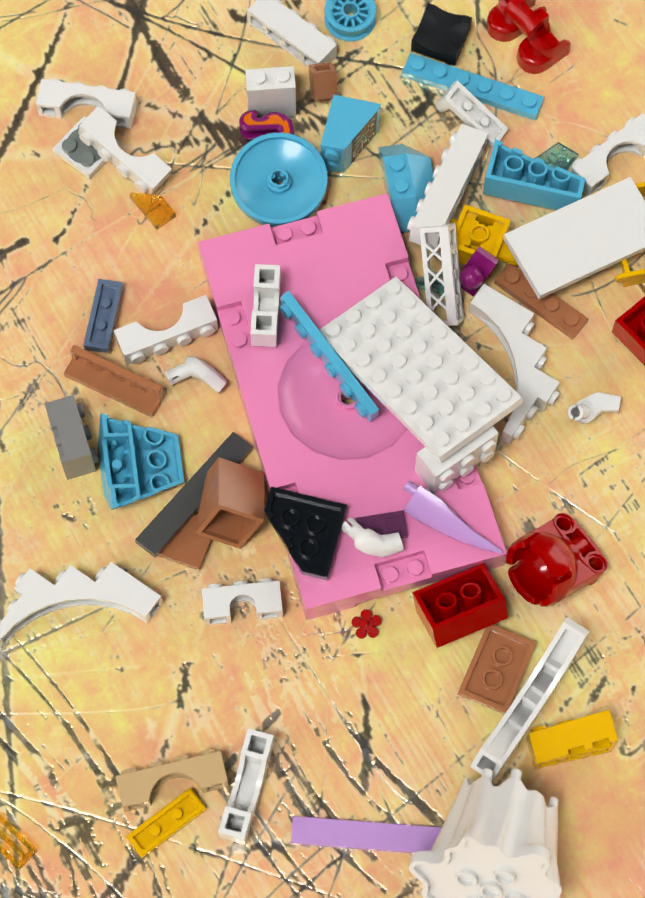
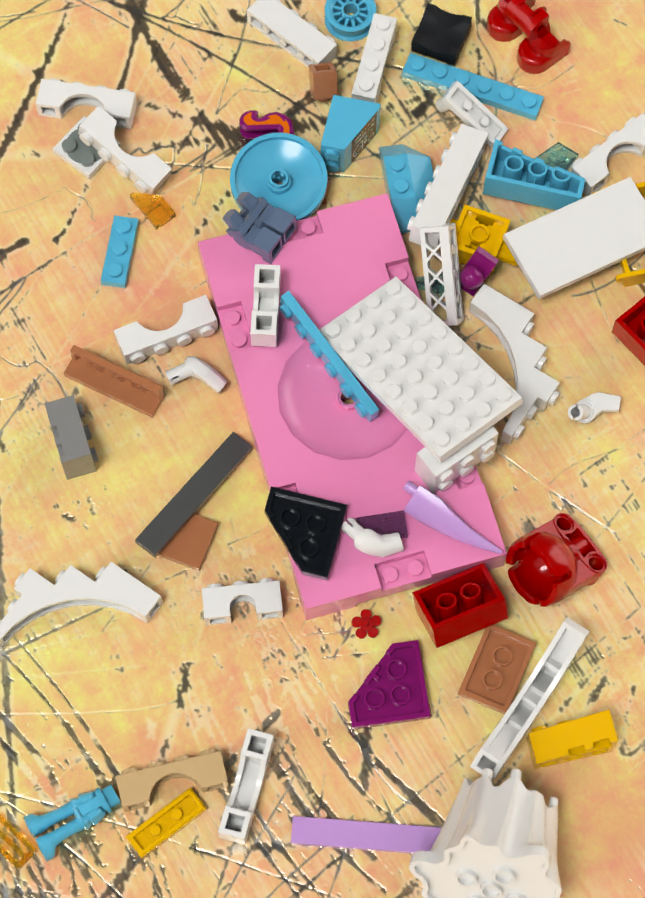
sand blue plate [83,279,123,353] -> none
medium azure wedge [98,413,184,510] -> none
nougat slope [195,457,265,549] -> none
white slope [245,66,296,118] -> none
nougat plate [494,264,588,340] -> none
none -> medium azure piece [23,785,121,862]
none -> medium azure plate [101,215,139,288]
none -> sand blue hips [222,192,297,264]
none -> magenta plate [348,640,431,730]
none -> white arch [351,13,397,103]

